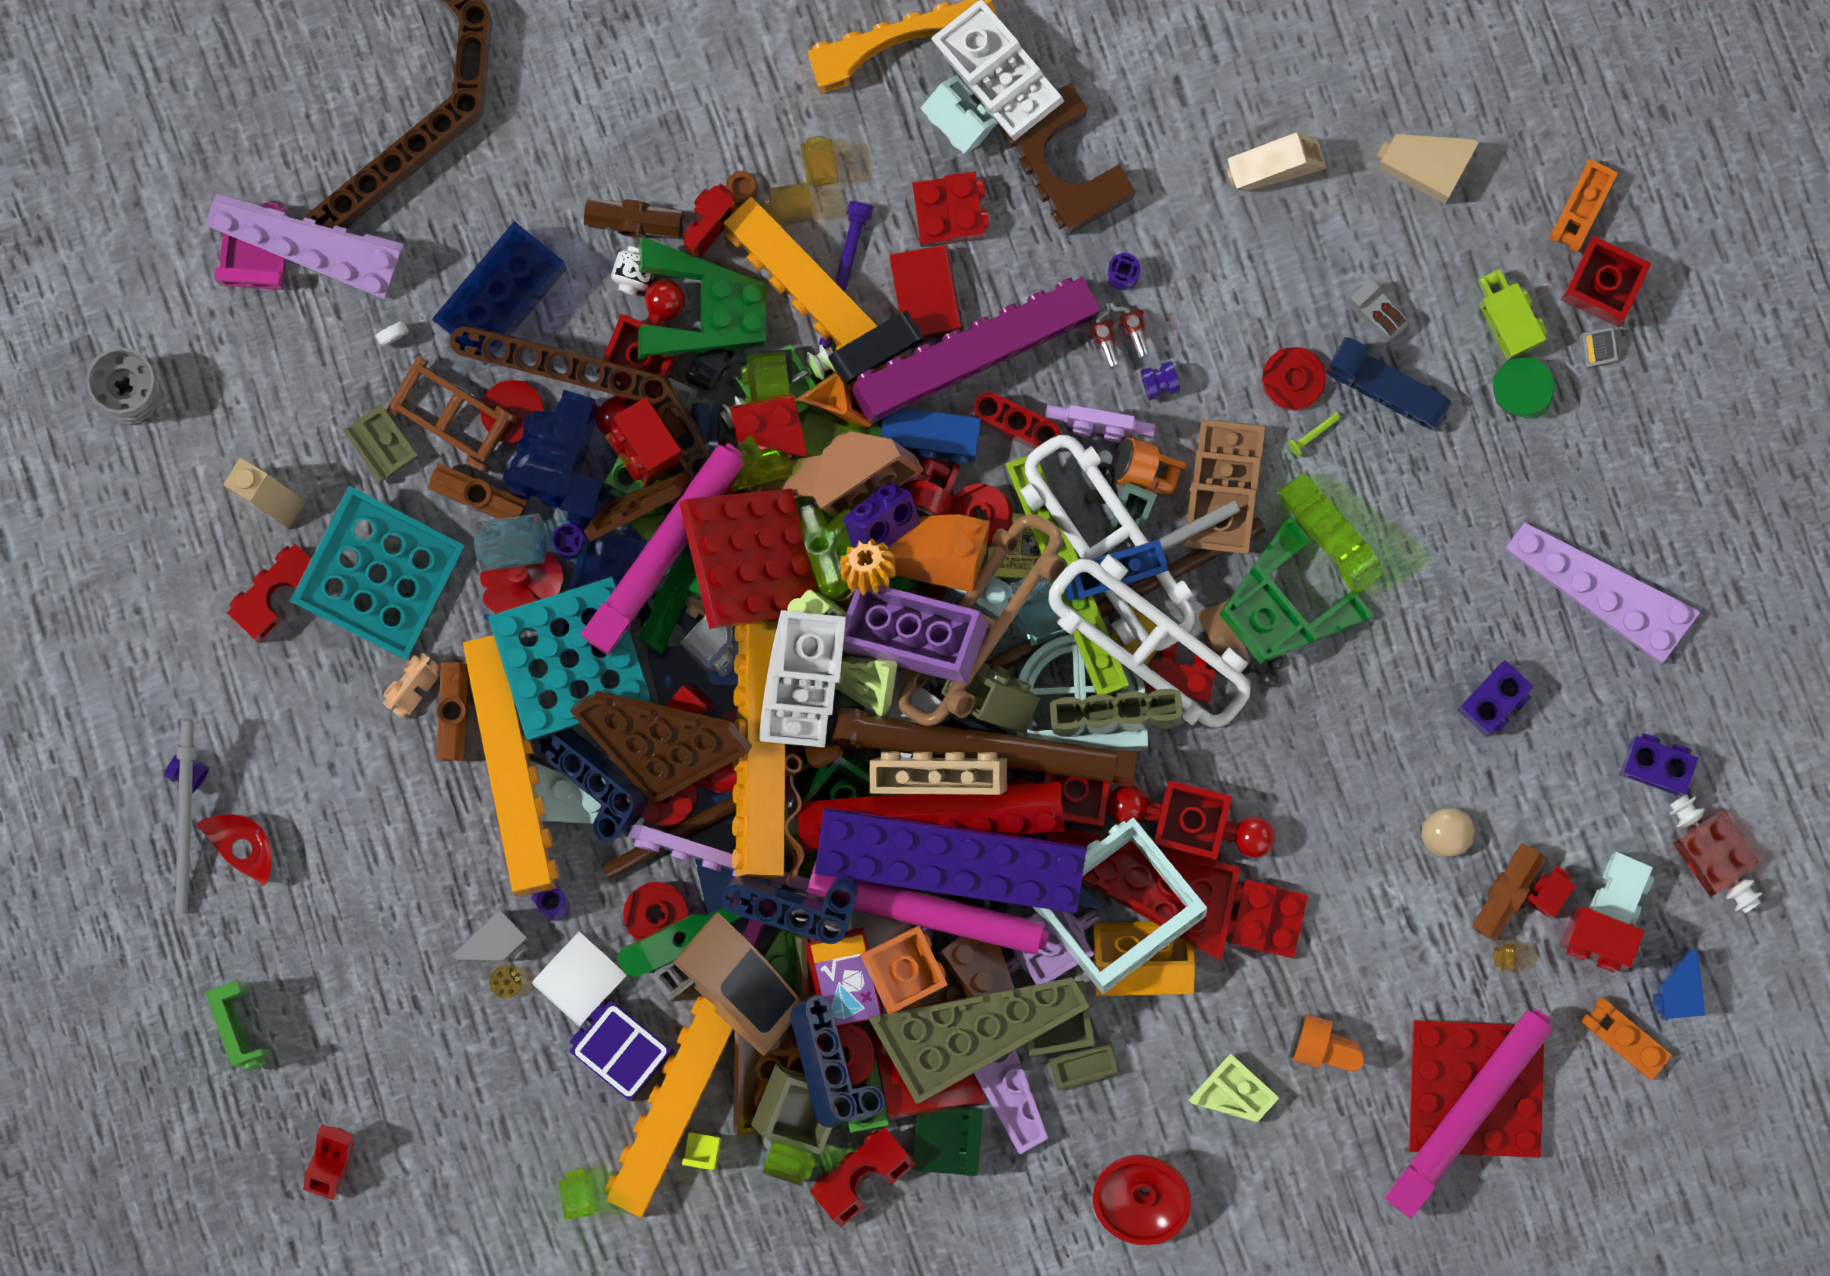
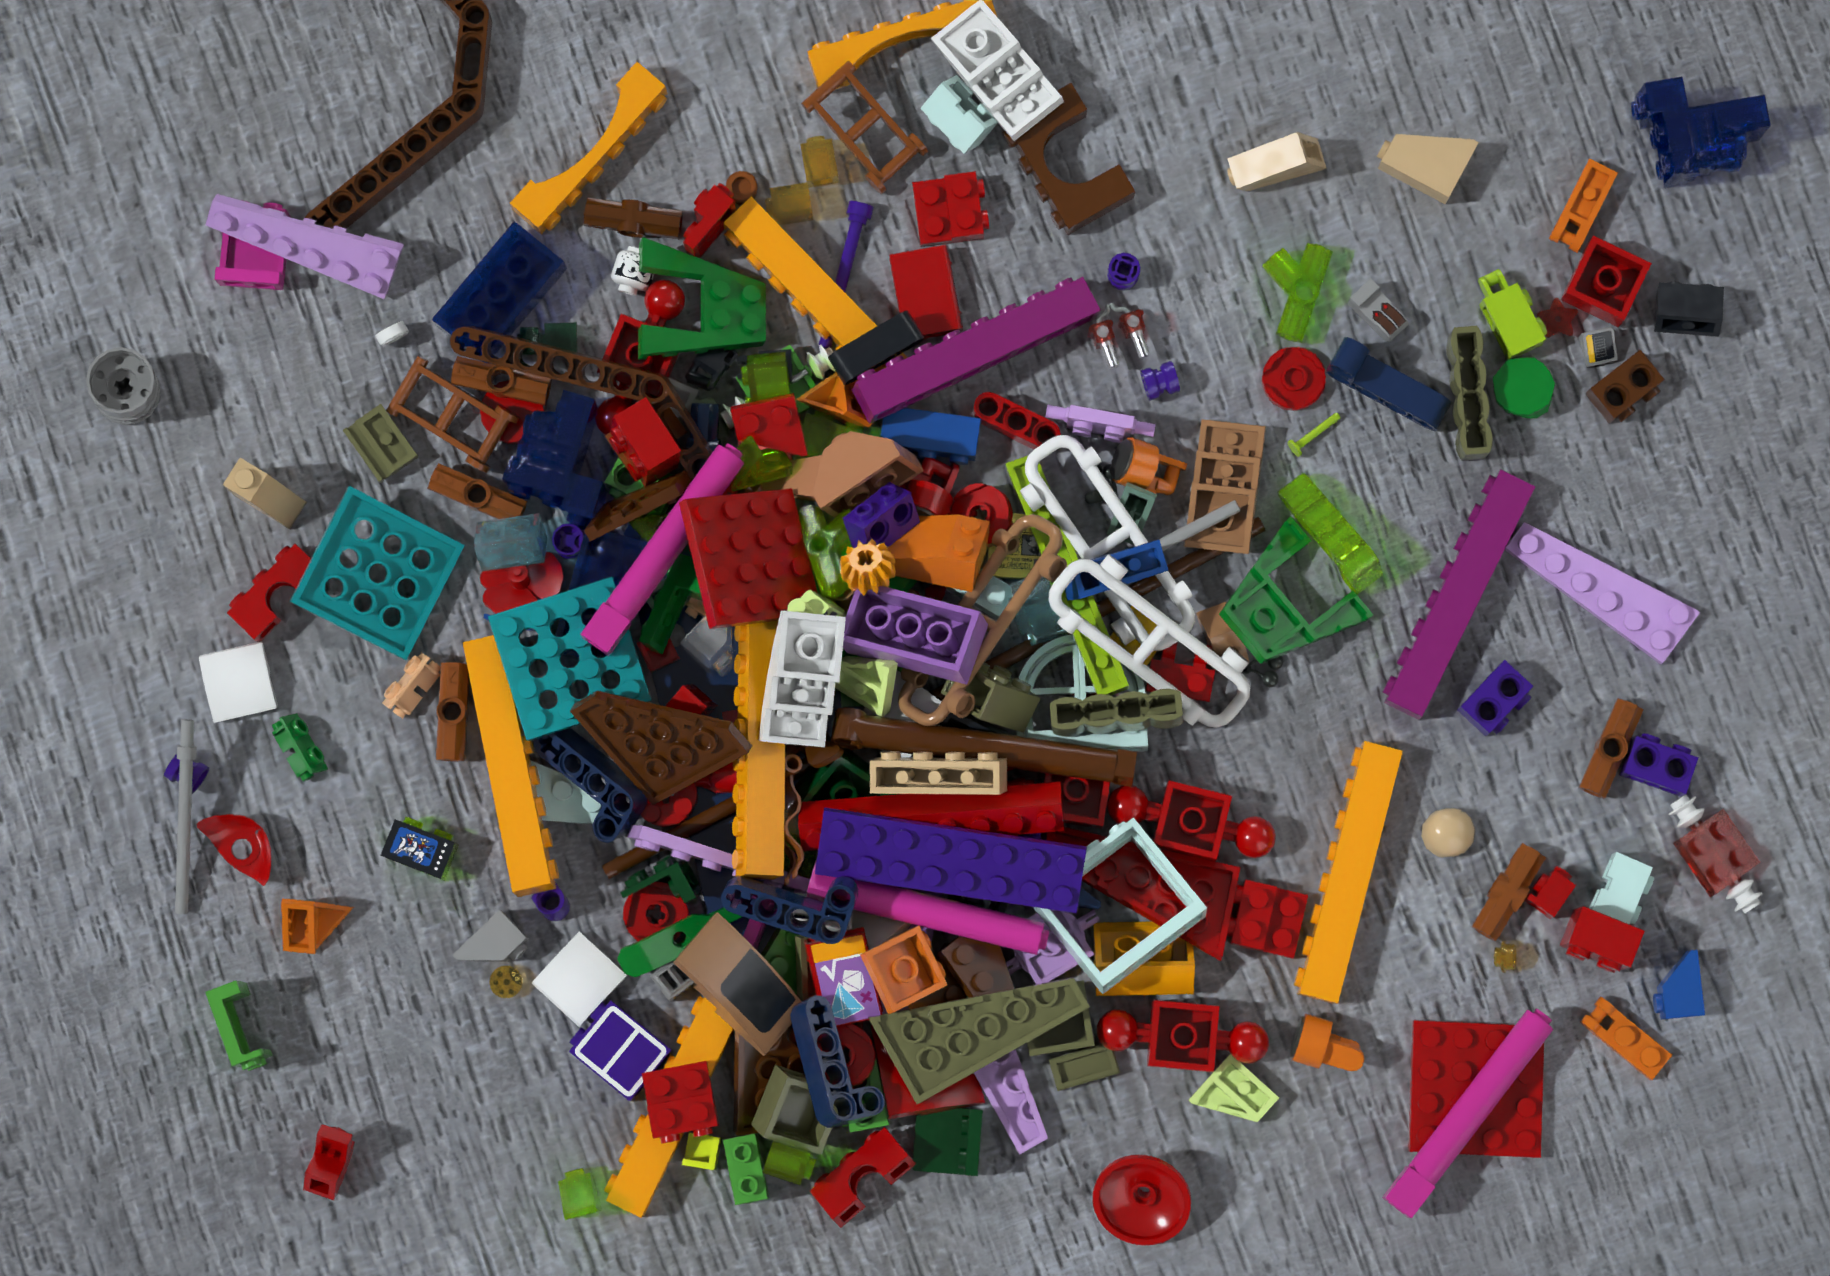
none -> white slope [199,641,278,723]
none -> green hinge [272,713,328,782]
none -> orange slope [281,898,354,954]
none -> brick [380,817,459,881]
none -> dark orange piece [451,356,552,406]
none -> light orange arch [510,62,668,234]
none -> clear green plate [516,322,578,357]
none -> dark green bracket [620,854,702,903]
none -> red tile [637,638,680,673]
none -> red plate [642,1061,719,1144]
none -> bright green brick [723,1133,769,1205]
none -> dark orange piece [801,61,928,195]
none -> red brick [1096,1000,1269,1073]
none -> clear neon green piece [1262,243,1333,343]
none -> light orange brick [1294,741,1403,1004]
none -> magenta brick [1382,469,1535,720]
none -> olive brick [1446,326,1493,461]
none -> clear red plate [1536,298,1578,338]
none -> dark orange piece [1578,698,1644,799]
none -> reddish brown brick [1586,350,1665,424]
none -> clear blue brick [1631,77,1771,188]
none -> black brick [1654,281,1724,337]

